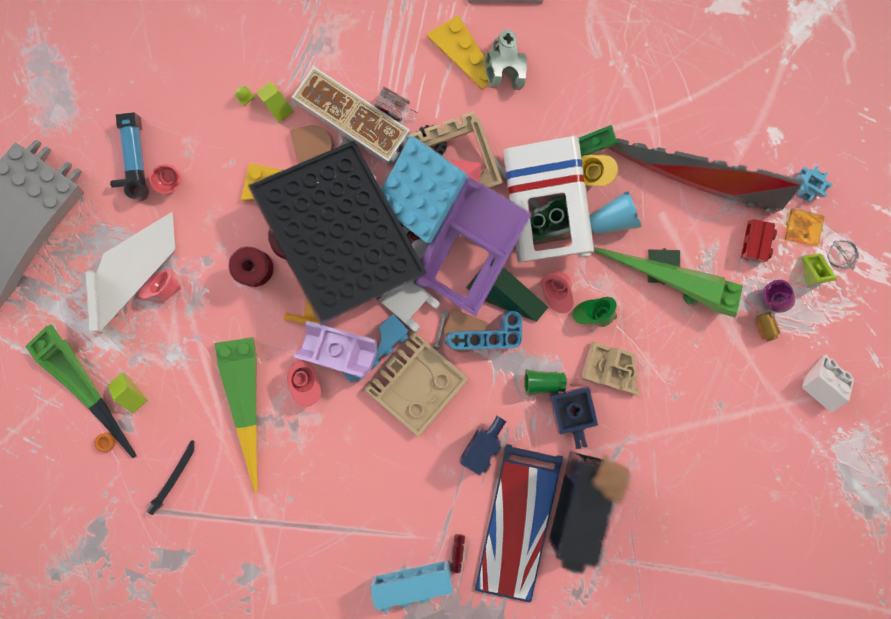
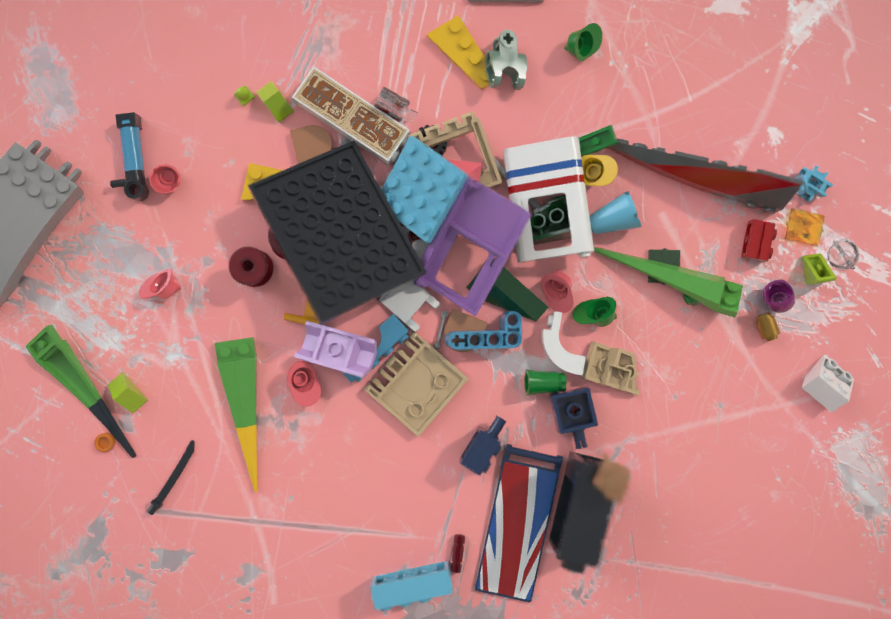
white piece [85,212,176,332] -> none
none -> white arch [541,311,586,375]
none -> green piece [564,23,603,61]

